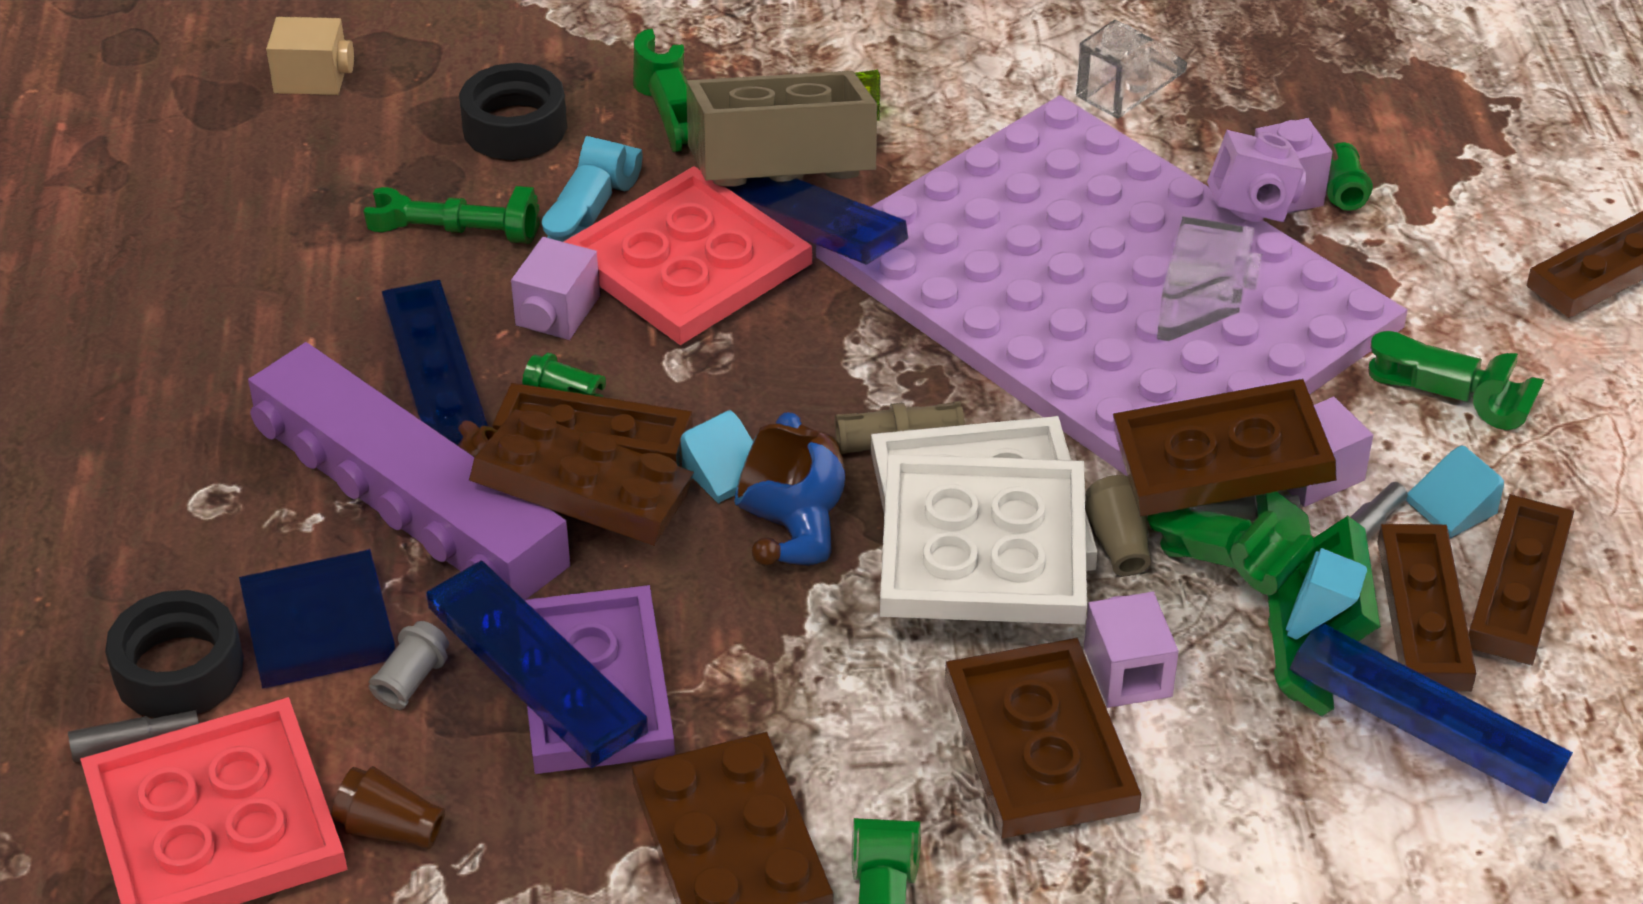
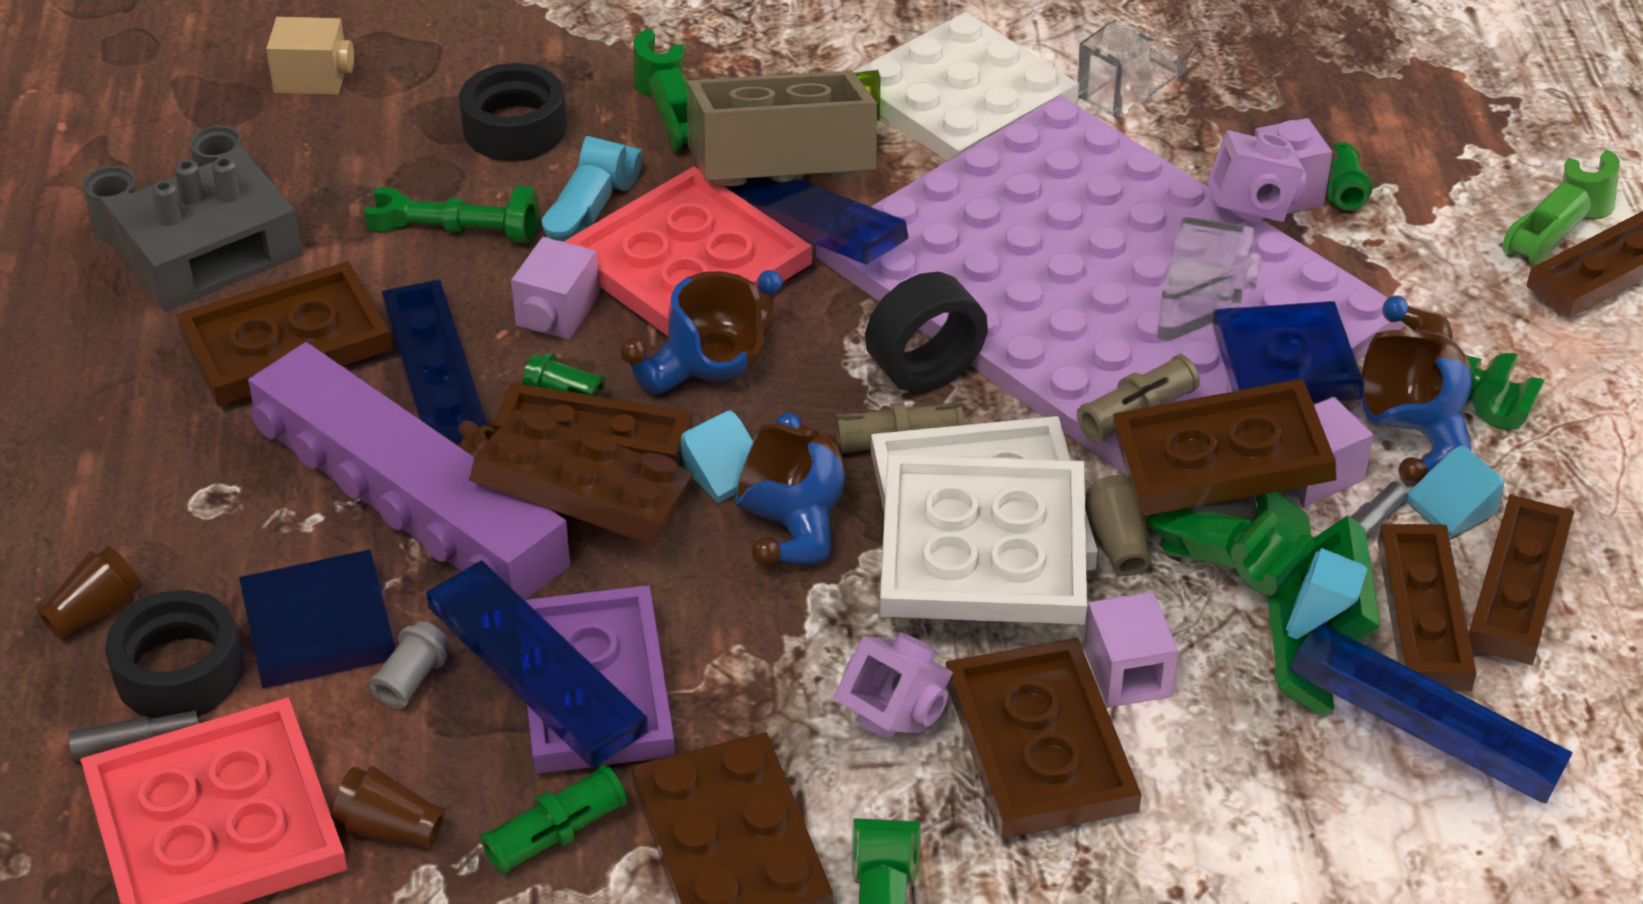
none -> reddish brown cone [37,546,142,641]
none -> dark grey piece [82,126,303,312]
none -> reddish brown plate [176,261,393,406]
none -> green pin [479,765,627,876]
none -> piece [620,270,783,396]
none -> lavender brick [833,633,953,739]
none -> white plate [853,12,1079,161]
none -> black tyre [865,271,988,393]
none -> dark tan pin [1077,354,1200,443]
none -> clear blue tile [1212,301,1364,403]
none -> piece [1361,295,1472,485]
none -> bright green piece [1502,149,1620,266]

